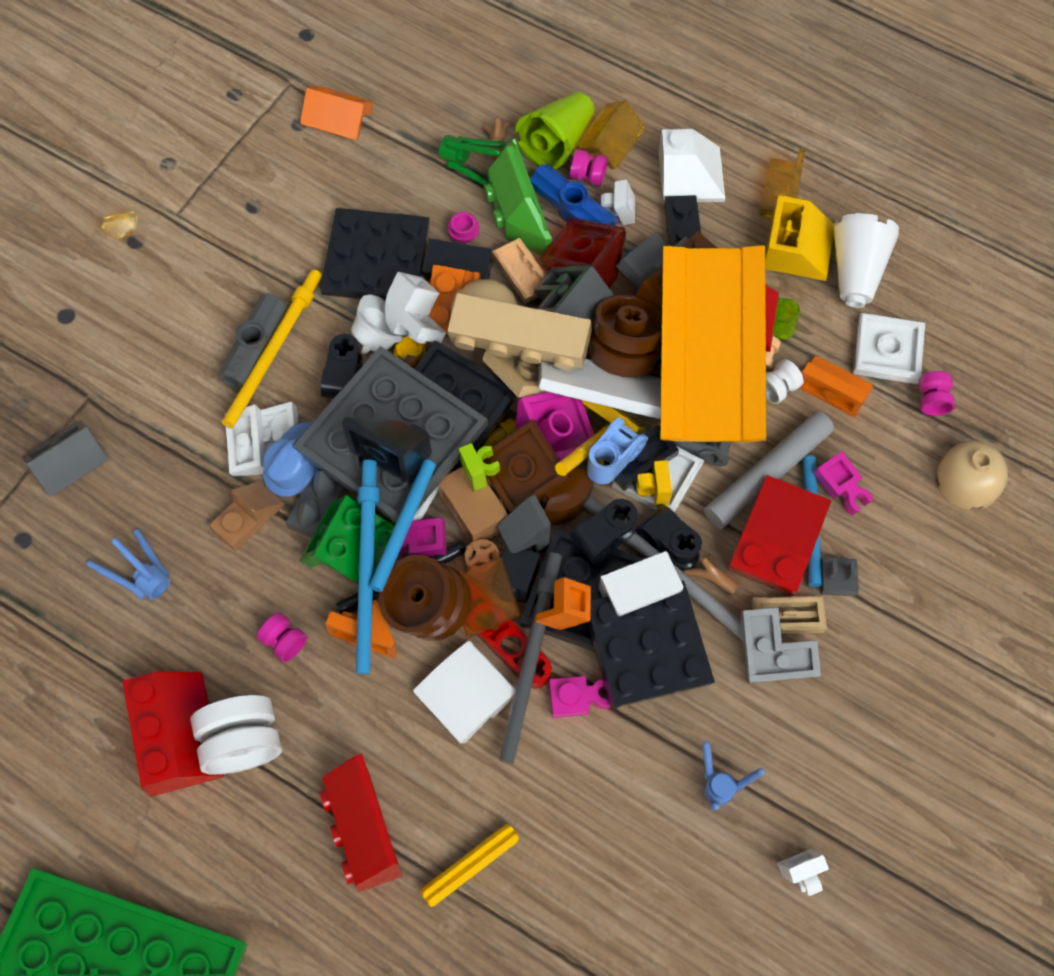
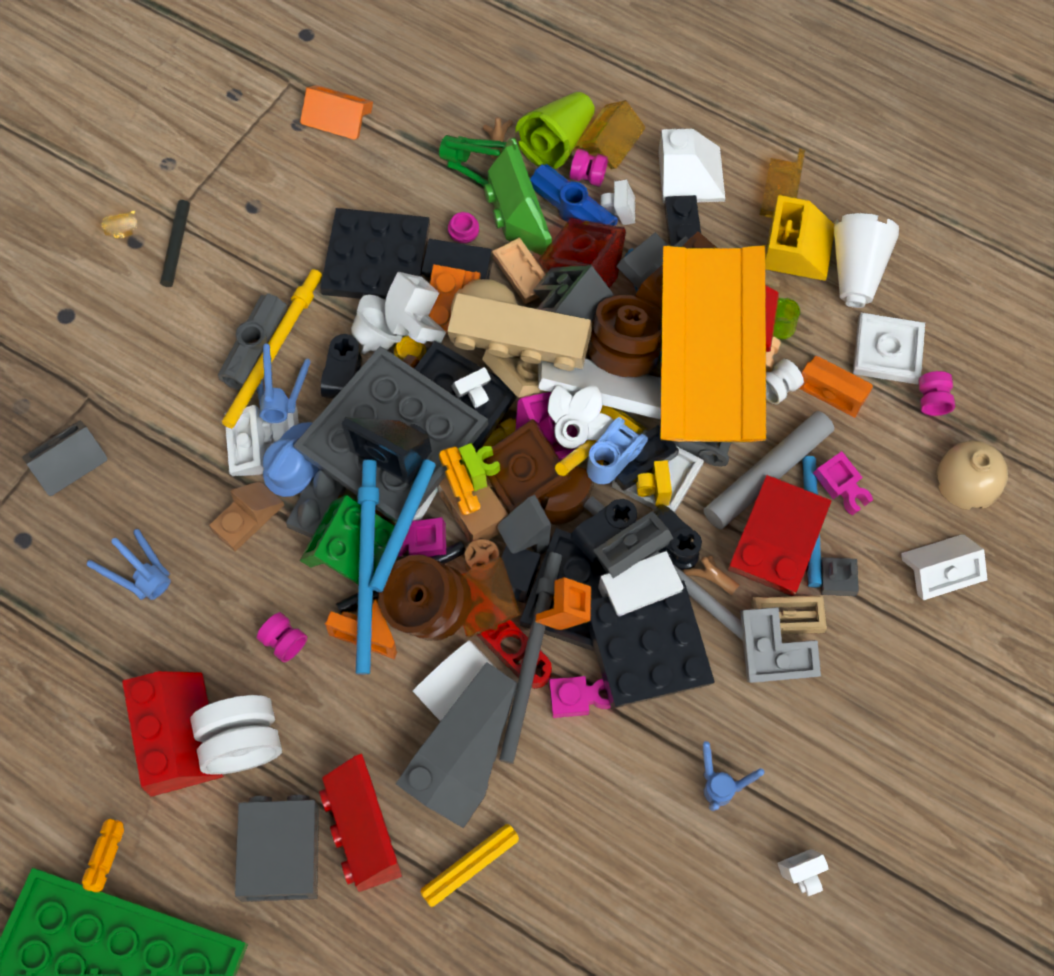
none -> light orange axle [82,819,124,893]
none -> pearl dark grey bar [160,200,190,287]
none -> dark grey brick [235,795,319,902]
none -> medium blue plant [257,343,311,423]
none -> dark grey wedge [396,662,517,828]
none -> light orange axle [439,447,481,515]
none -> white tile [452,367,491,408]
none -> white plate [548,385,613,449]
none -> dark grey panel [593,511,673,579]
none -> white panel [902,535,987,600]

